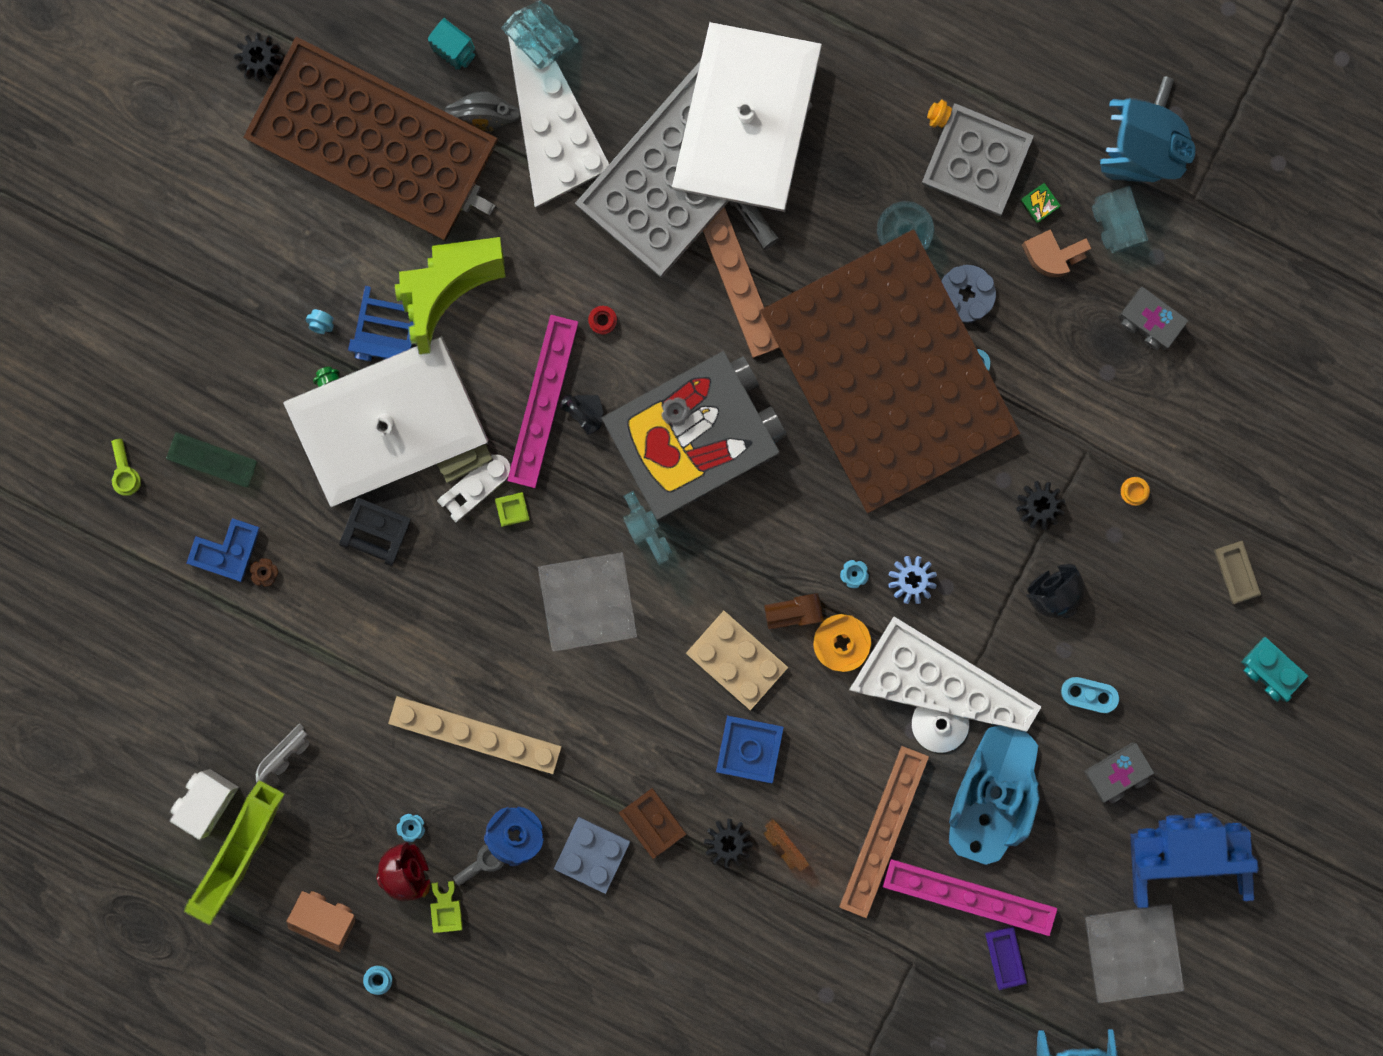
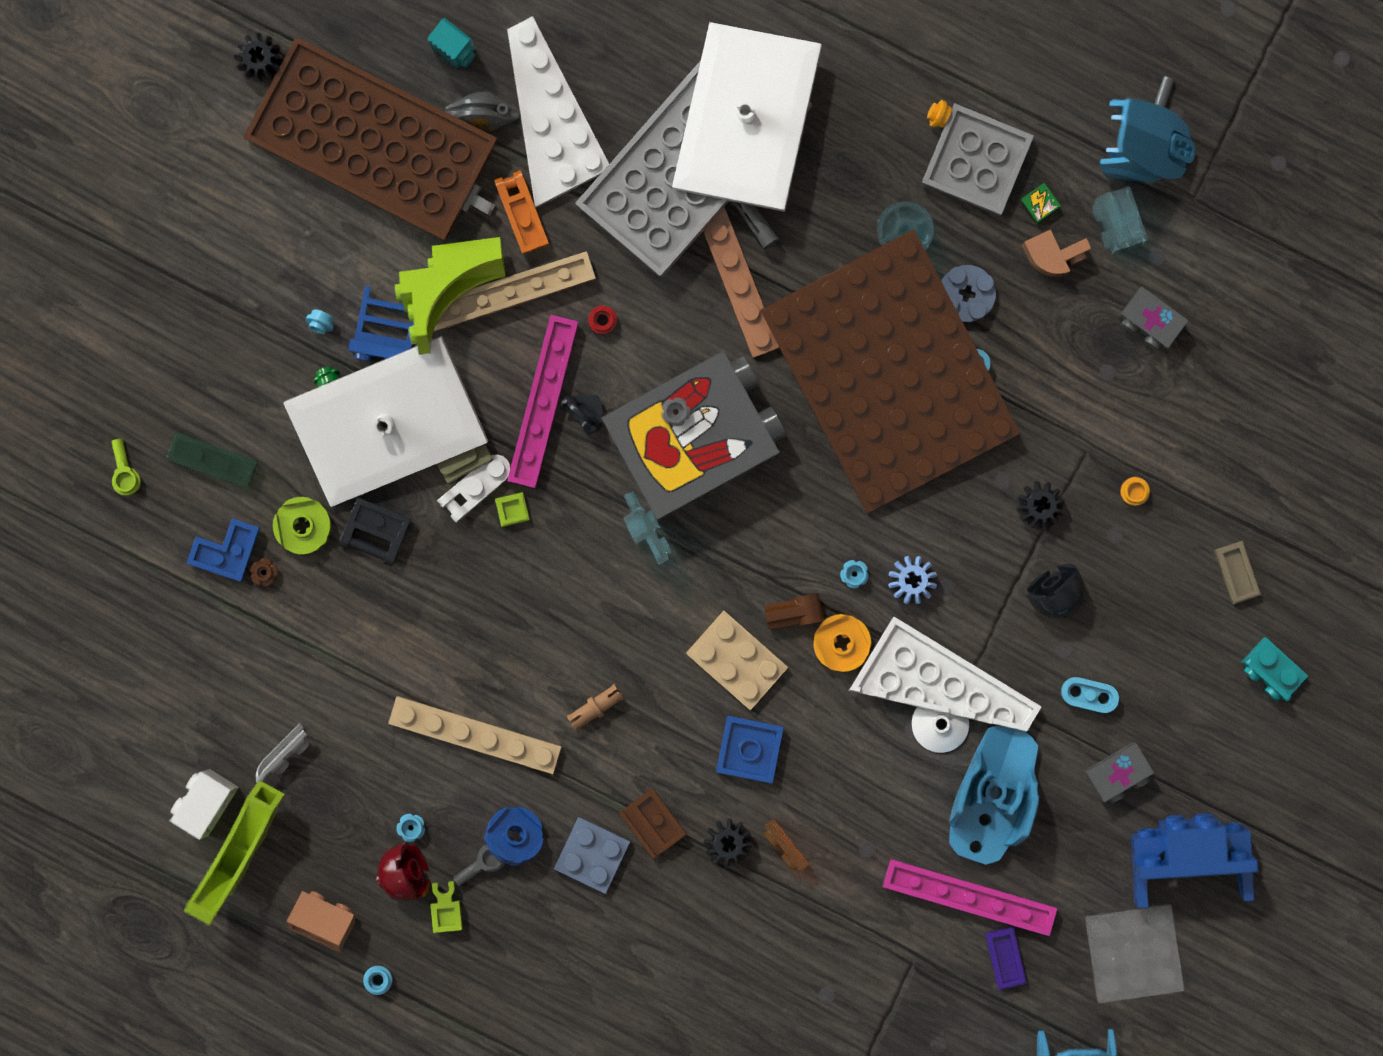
clear light blue plate [501,0,579,70] -> none
clear plate [538,552,637,652] -> none
nougat plate [839,746,929,918] -> none
none -> lime plate [273,497,331,554]
none -> tan plate [433,251,596,333]
none -> orange plate [494,170,549,254]
none -> medium nougat pin [567,684,625,731]

